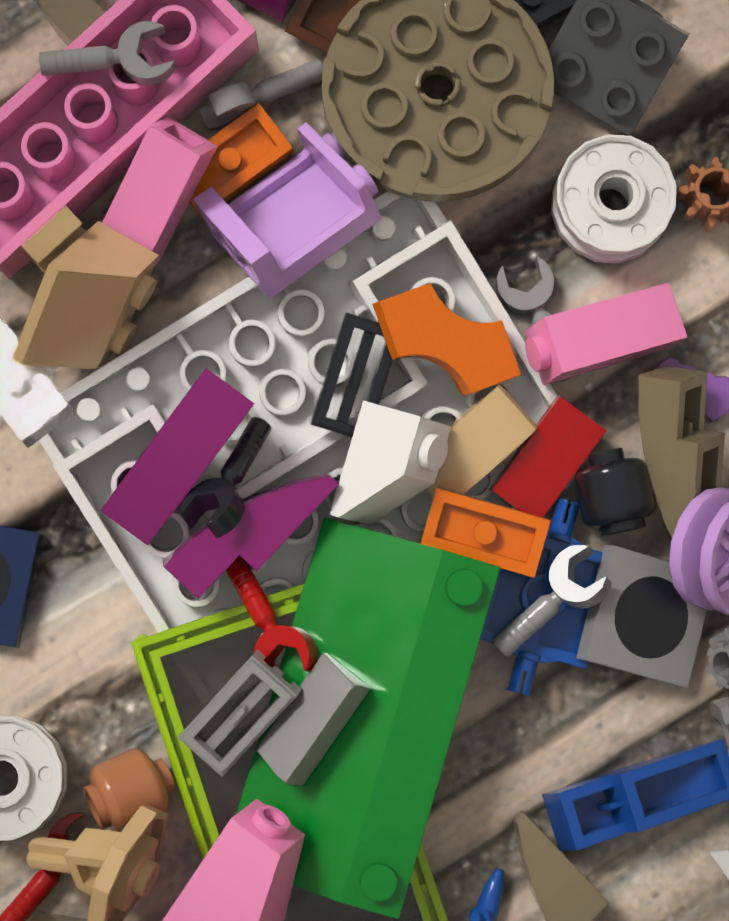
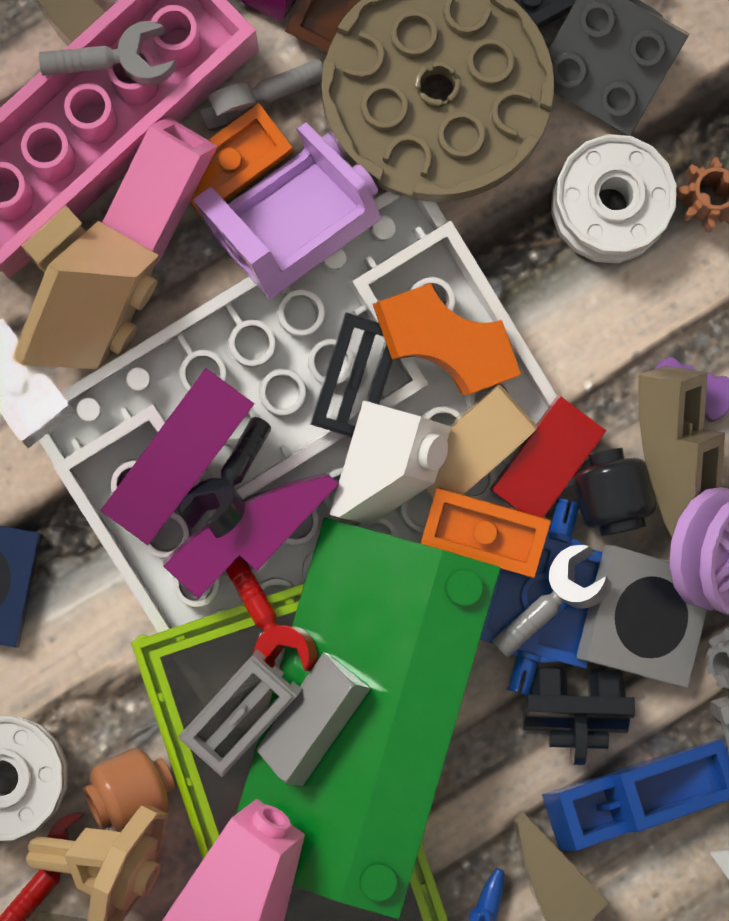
light grey piece [495,256,572,382] -> none
bright pink brick [525,283,687,385] -> none
none -> black hips [523,668,635,765]

